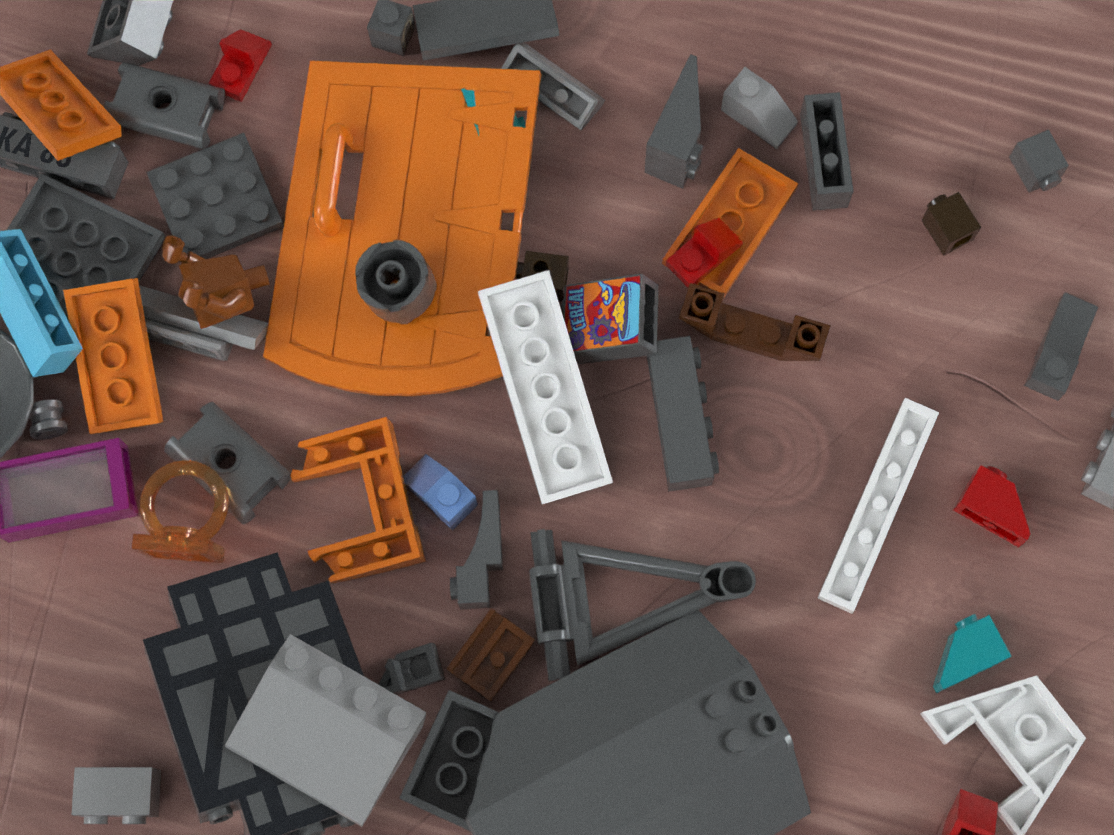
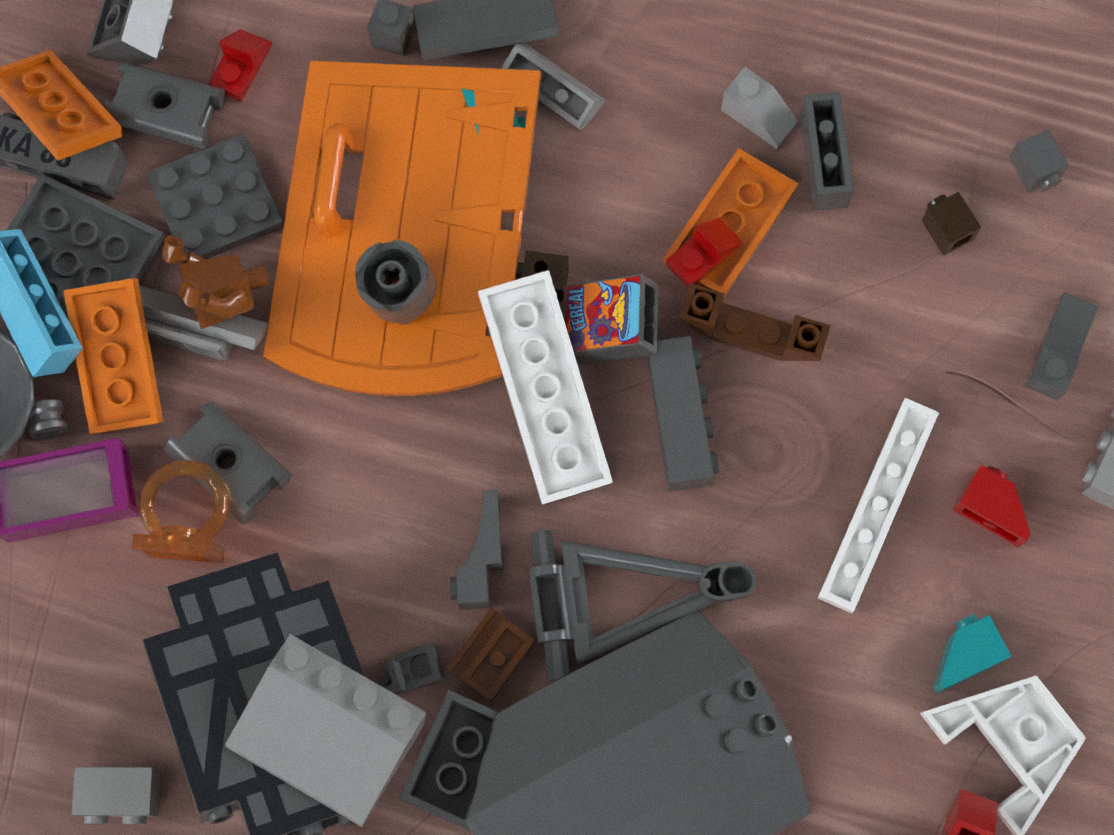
orange wedge [291,417,426,583] -> none
medium blue slope [403,454,478,531] -> none
dark grey slope [644,54,704,189] -> none

